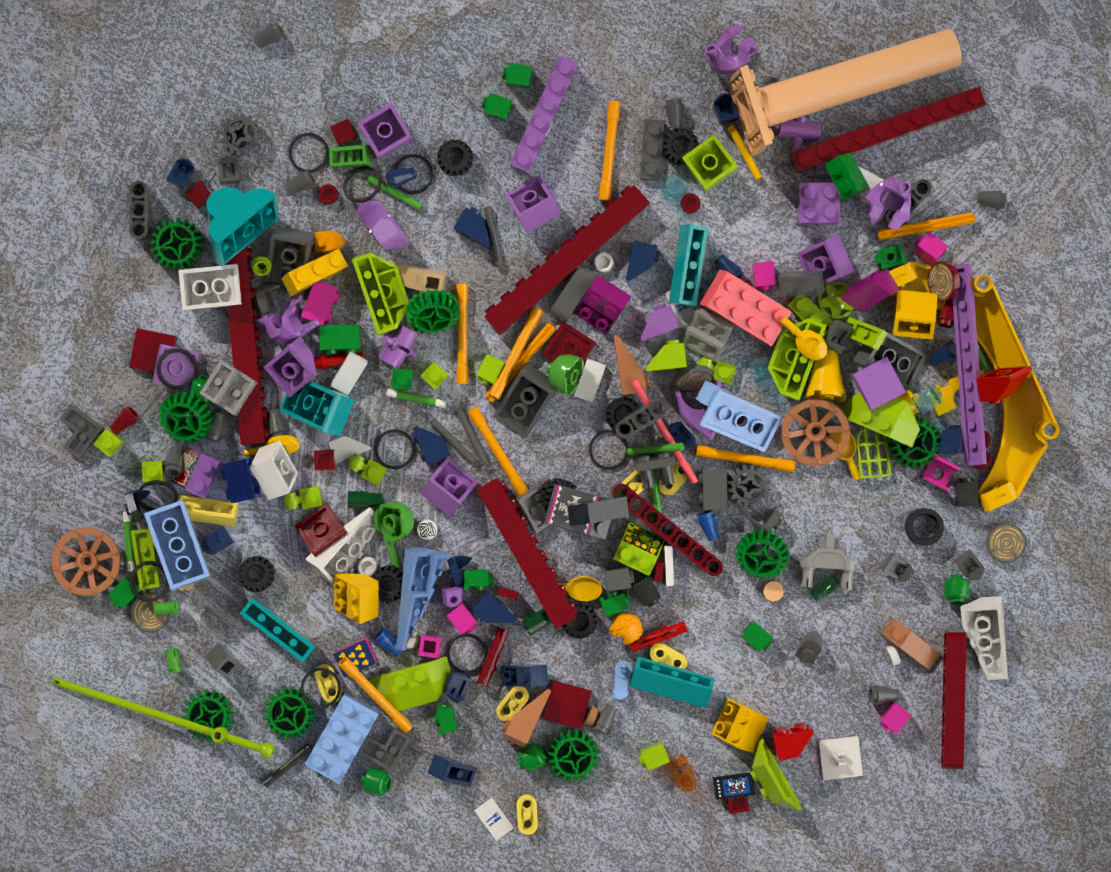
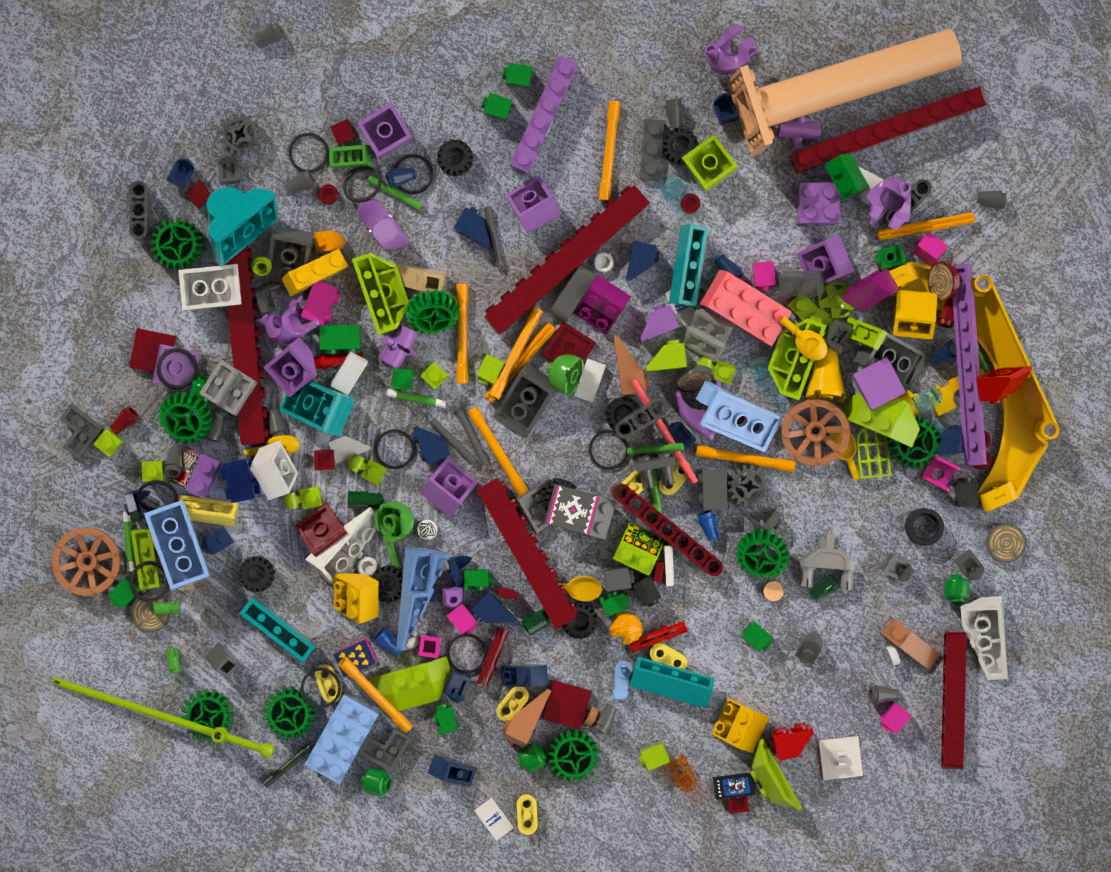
slope [567,496,629,526] -> none
yellow bar [727,124,762,181] -> none

